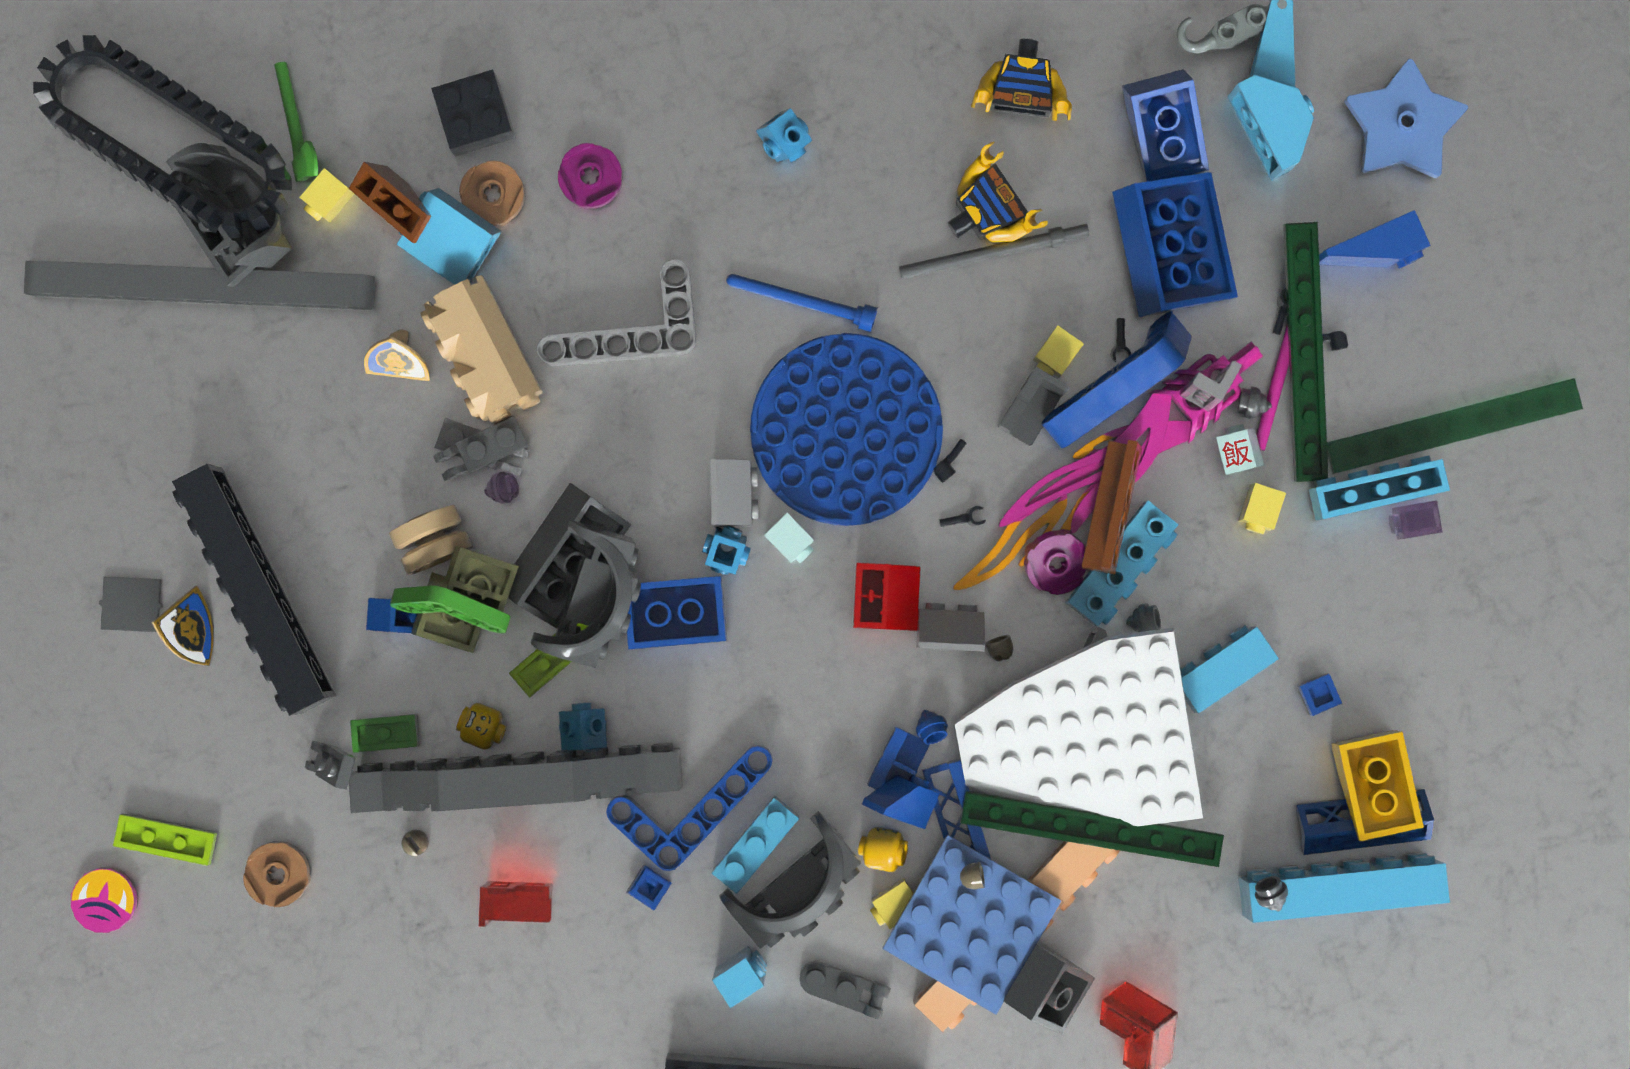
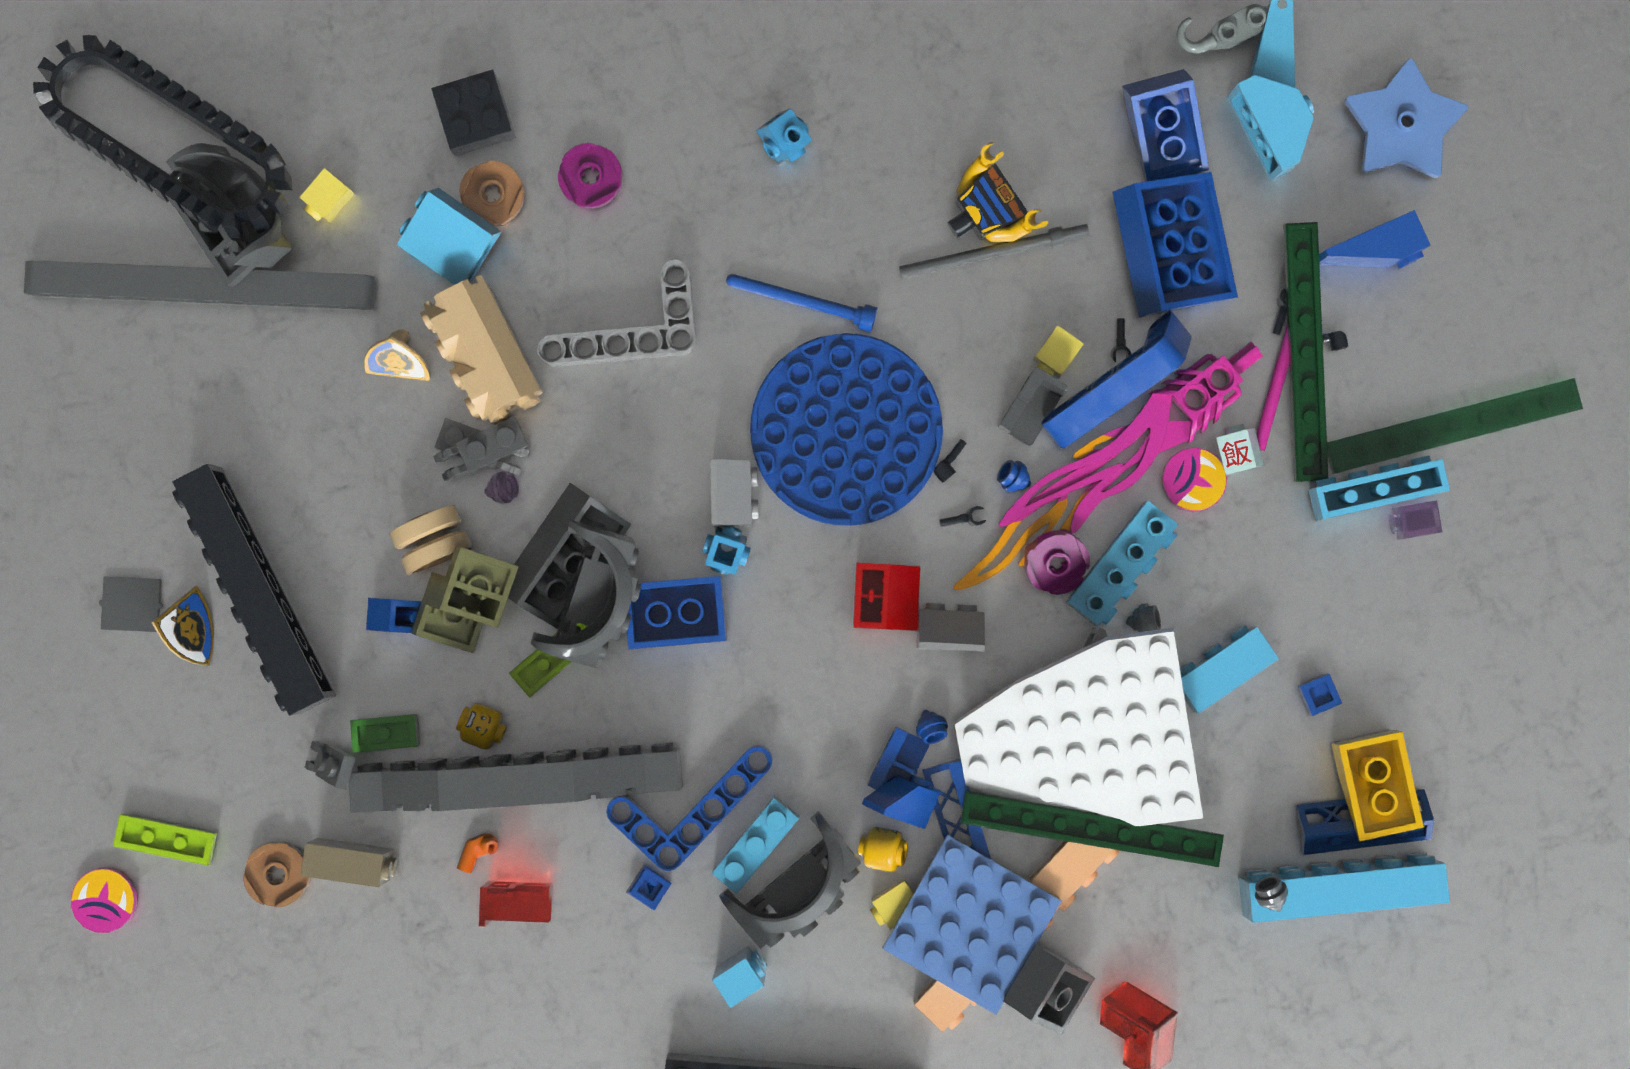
bright green piece [274,62,318,182] -> none
dark orange slope [349,162,431,243] -> none
bright green beam [390,585,511,634] -> none
dark tan hinge [401,830,429,856] -> none
dark azure brick [559,703,607,750] -> none
light aqua brick [764,513,814,564] -> none
dark grey plate [799,961,891,1019] -> none
dark tan hinge [960,862,985,889] -> none
torso [971,39,1072,121] -> none
dark tan hinge [986,635,1013,661] -> none
dark orange fence [1082,440,1142,575] -> none
light grey fence [1180,360,1242,412] -> none
dark grey plate [1237,386,1272,419] -> none
light yellow brick [1238,483,1286,534] -> none
none -> dark tan brick [300,838,398,887]
none -> orange arm [457,834,499,873]
none -> blue plate [997,460,1031,492]
none -> tile [1161,447,1227,512]

